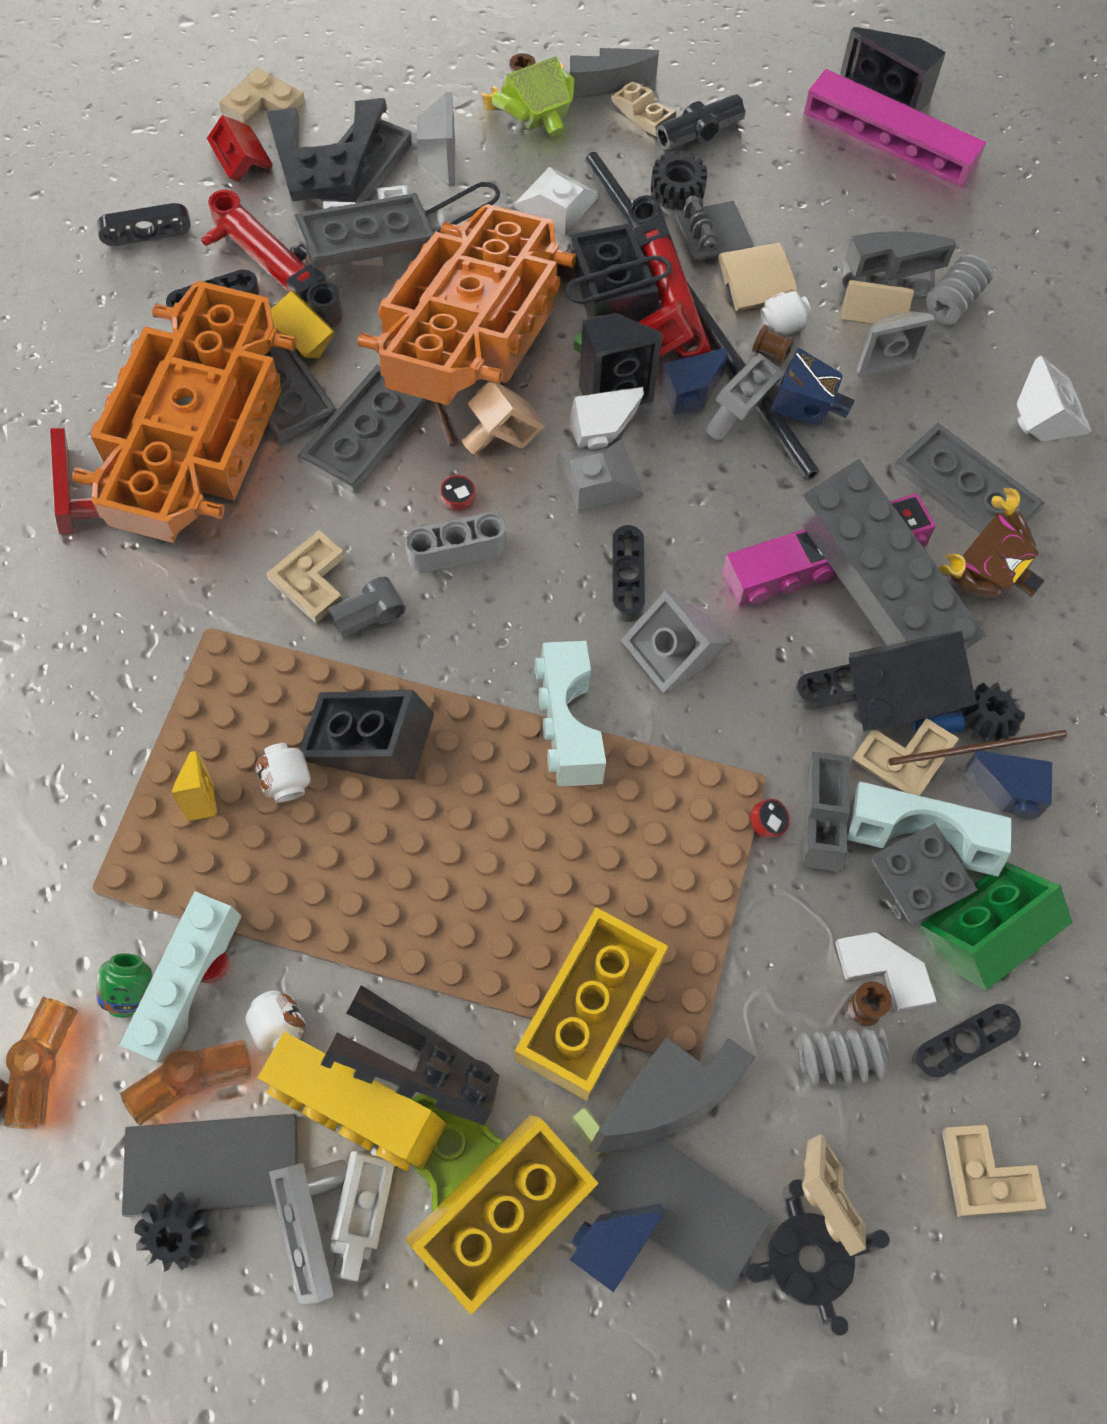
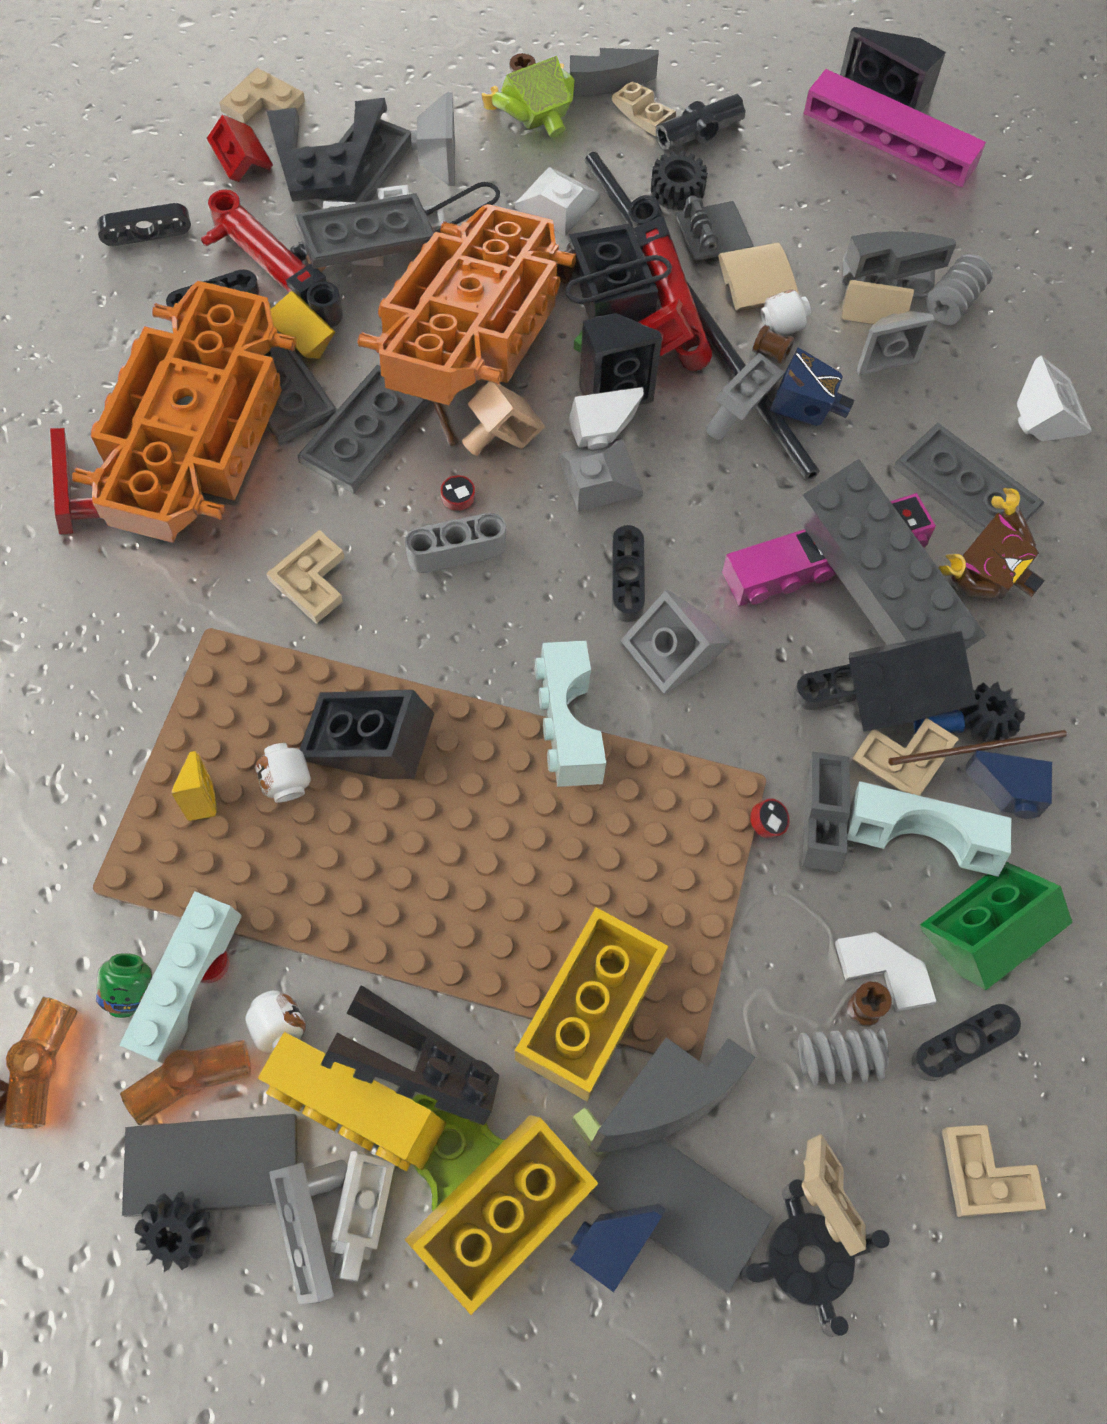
dark grey piece [328,577,406,638] -> none
dark blue slope [660,348,728,415] -> none
dark grey hinge [870,823,977,926] -> none

